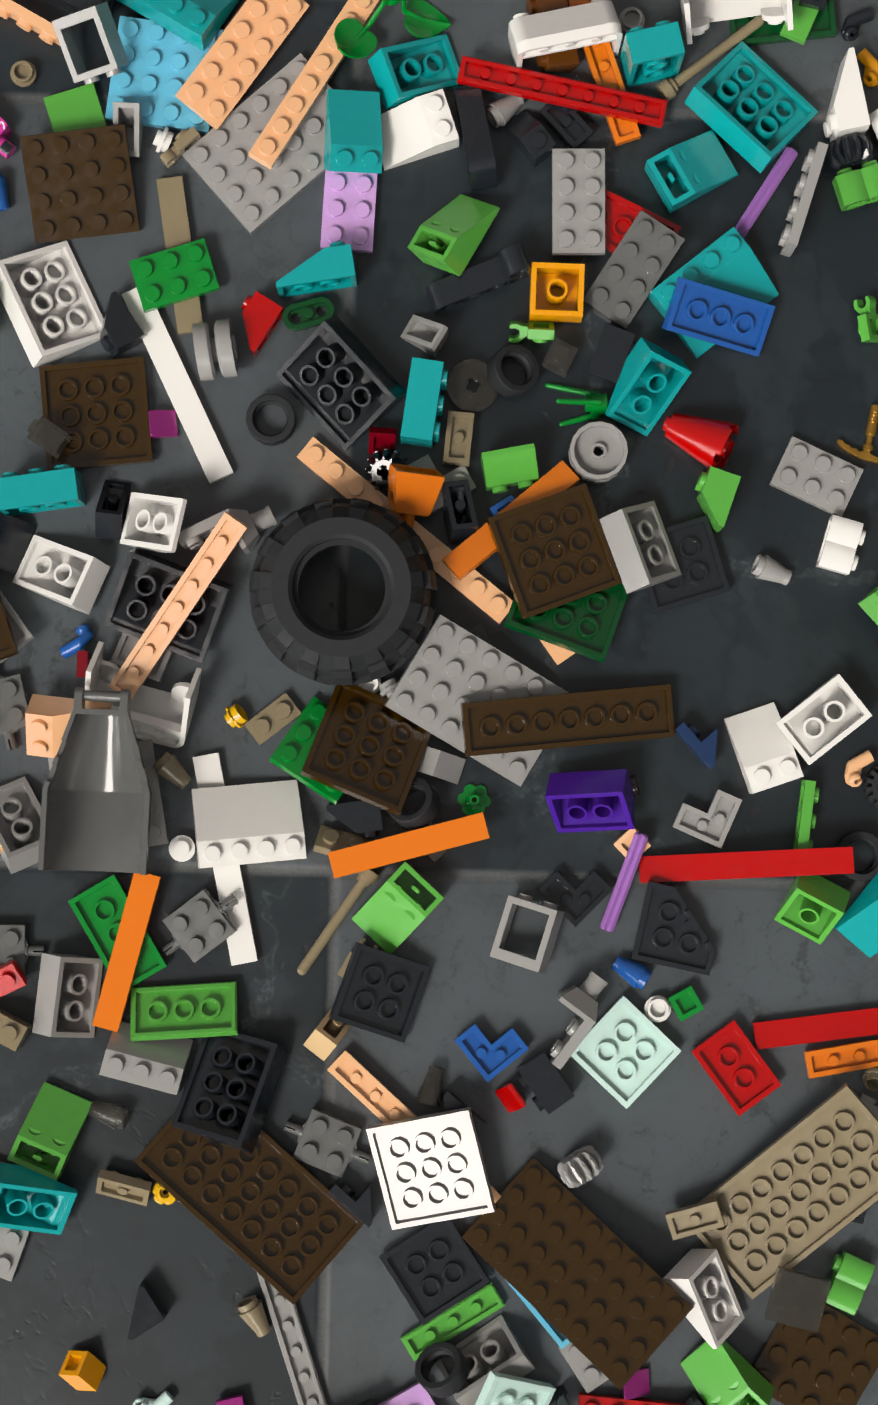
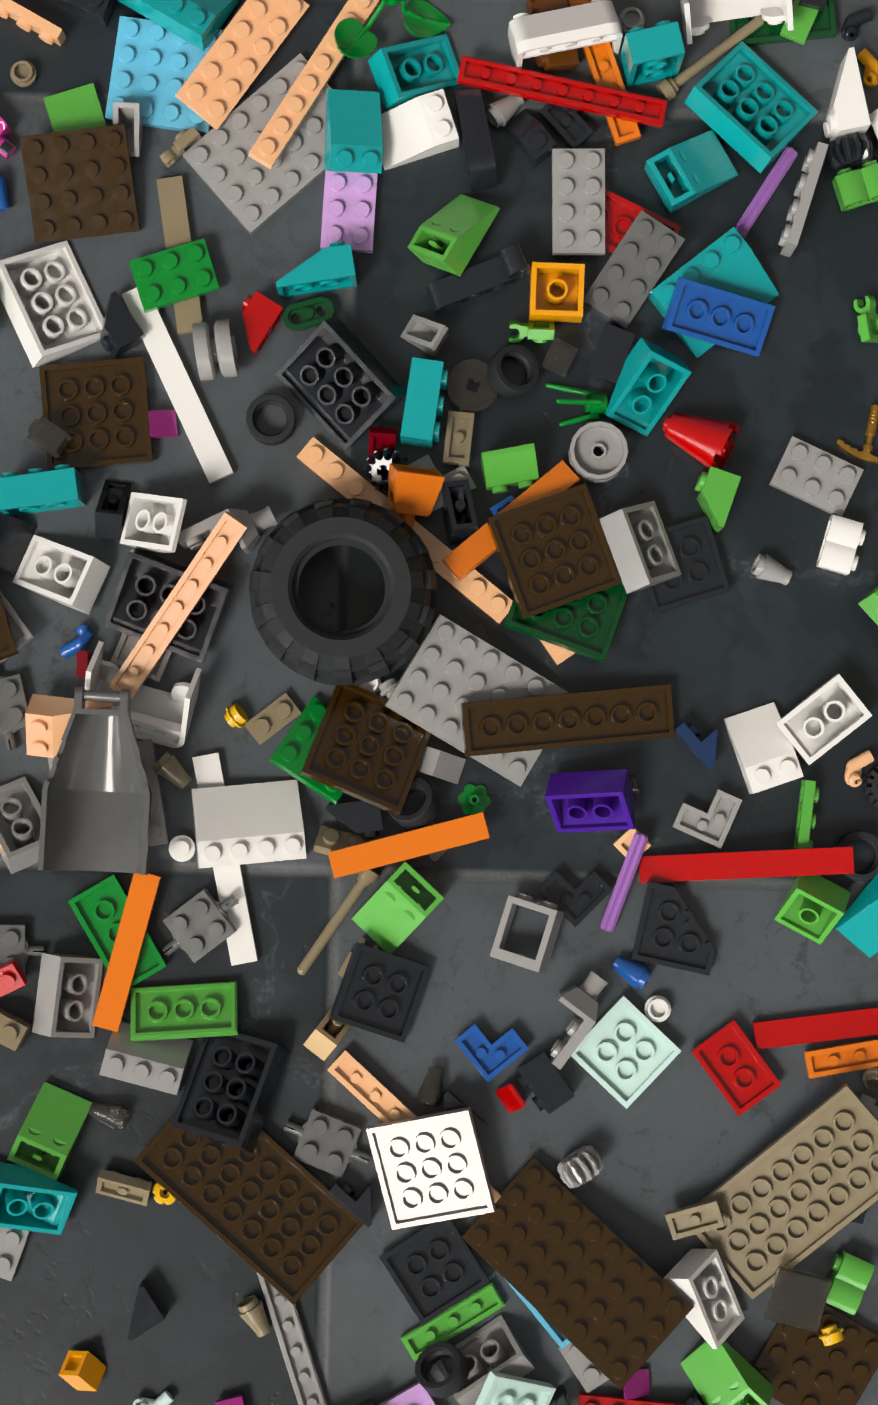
light grey window [51,2,129,85] -> none
white plate [153,127,174,153] -> none
green plate [667,985,704,1022] -> none
none -> yellow plate [819,1324,845,1346]

